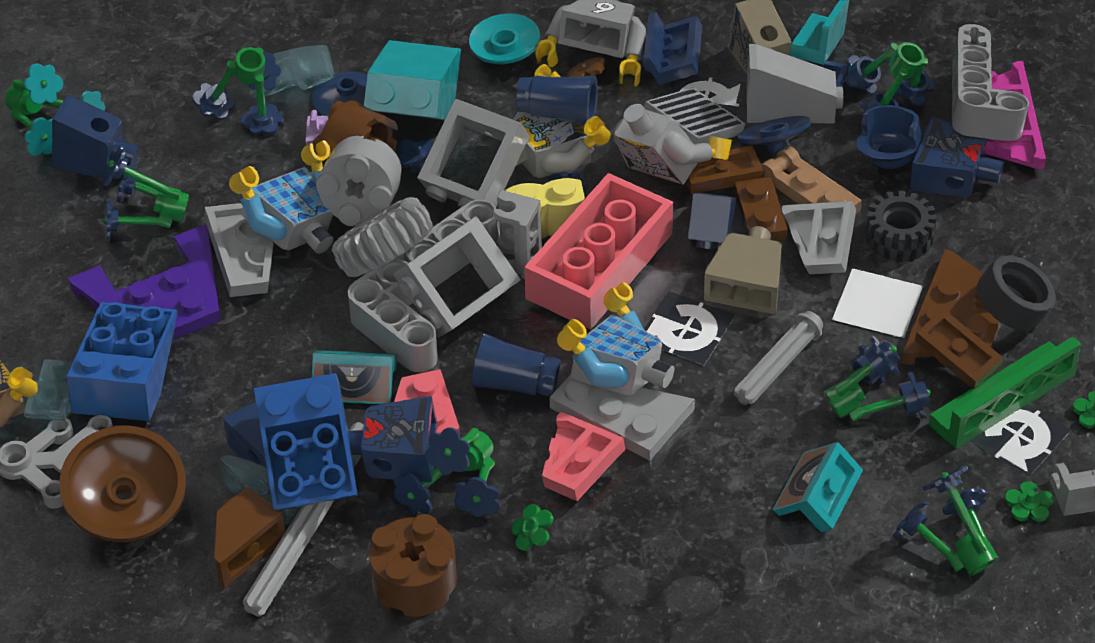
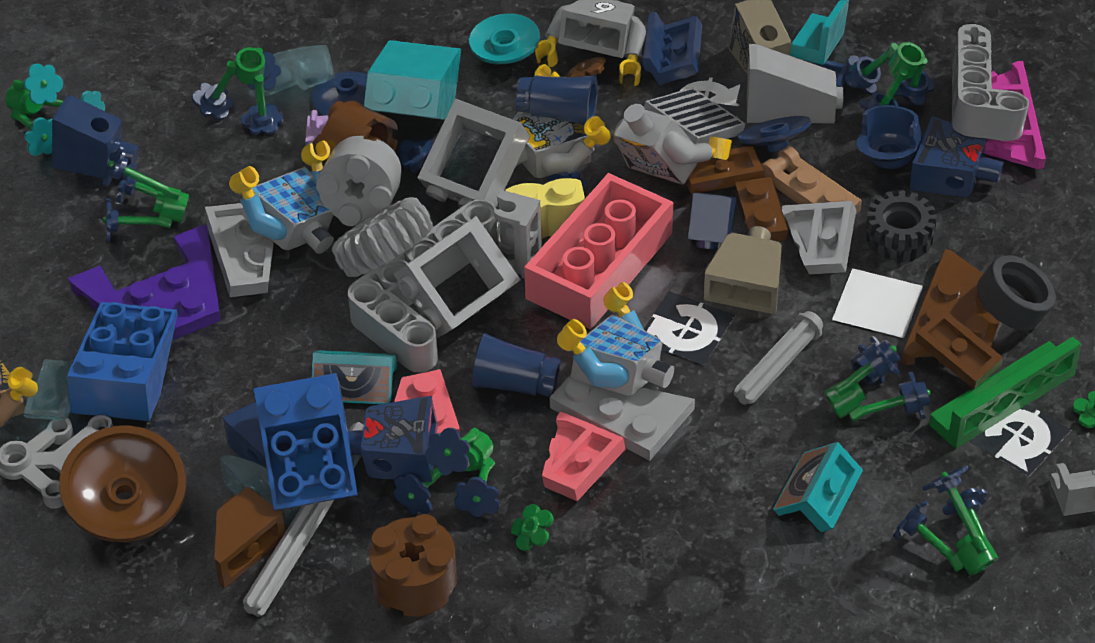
green plant [1005,482,1054,522] -> none

